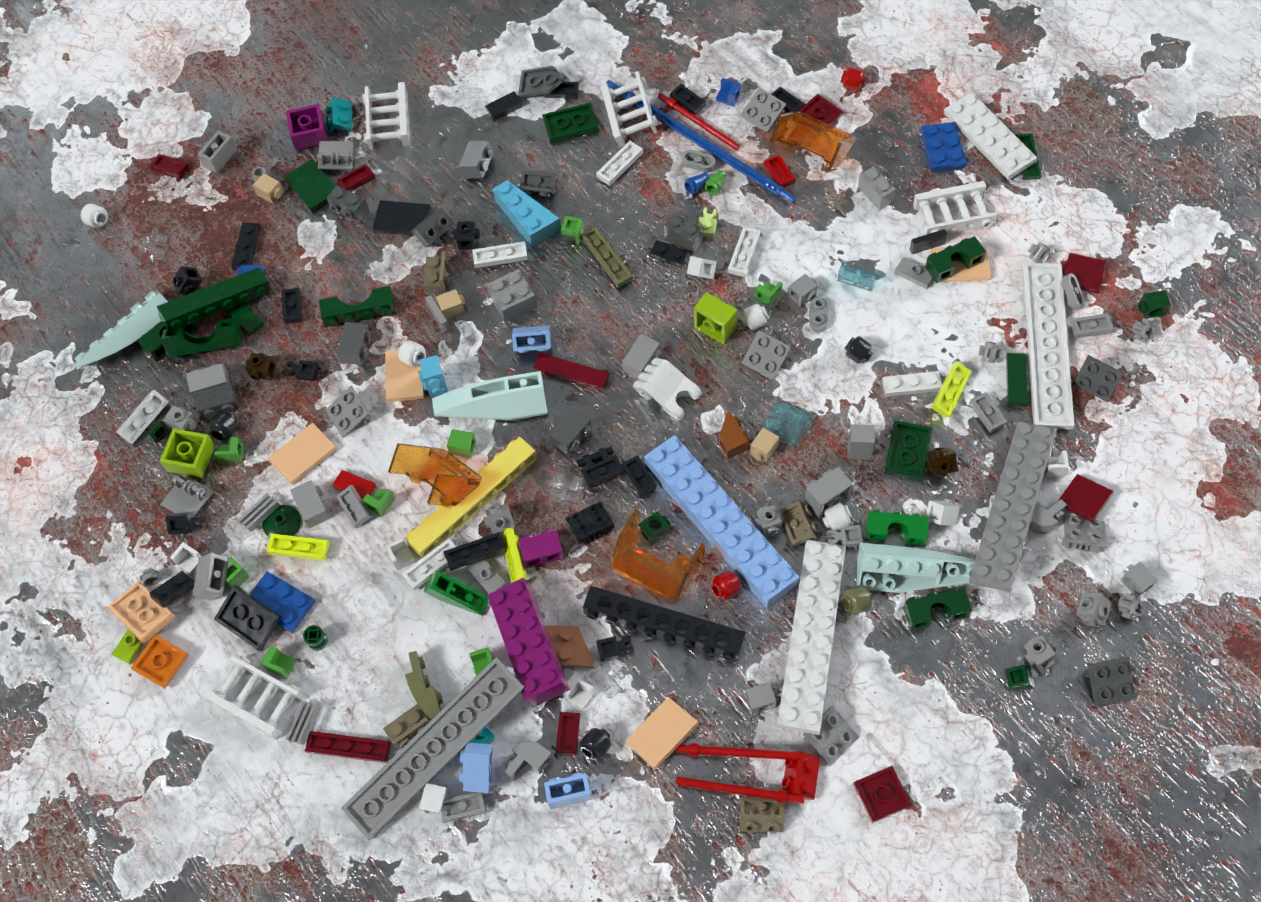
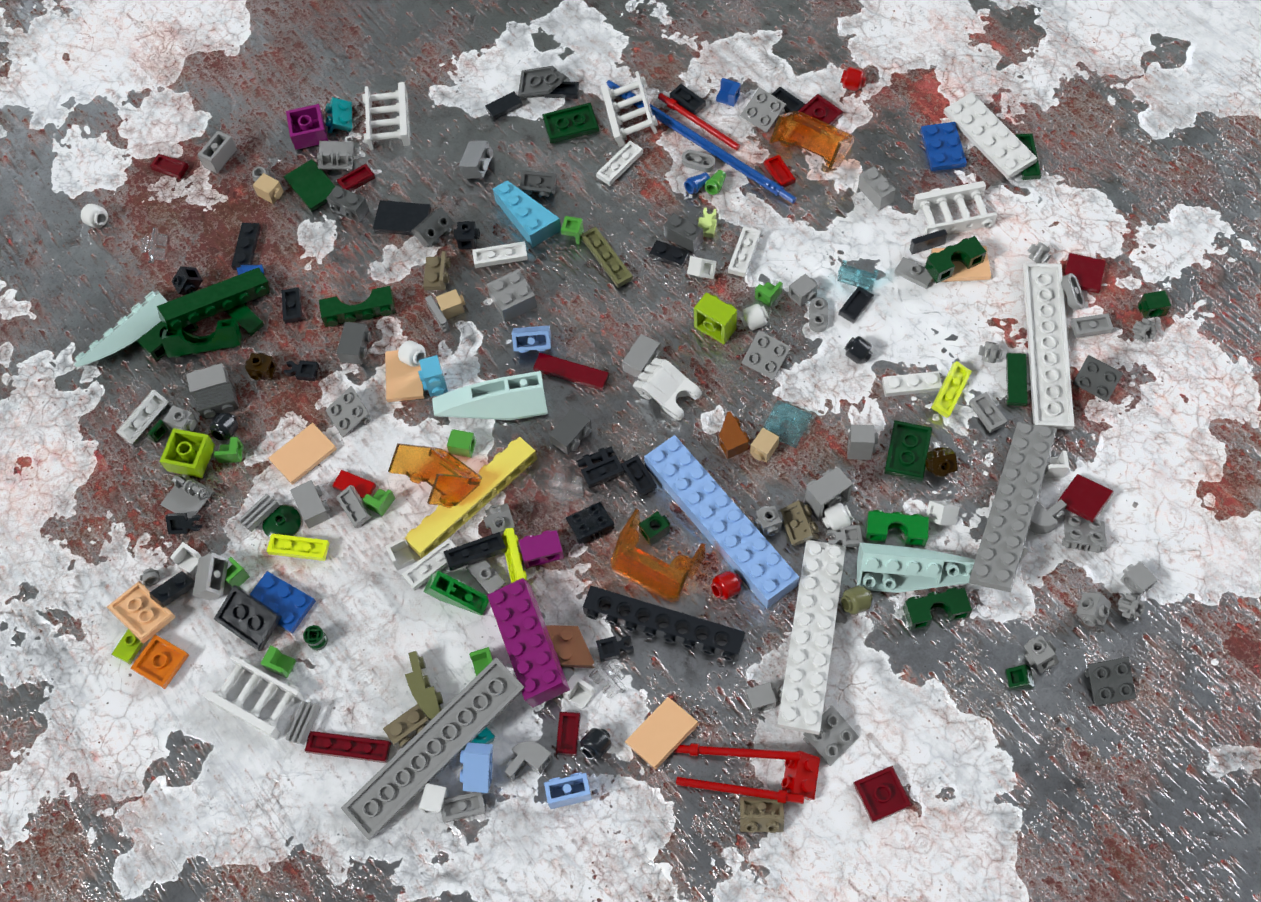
none -> black tile [838,286,874,324]

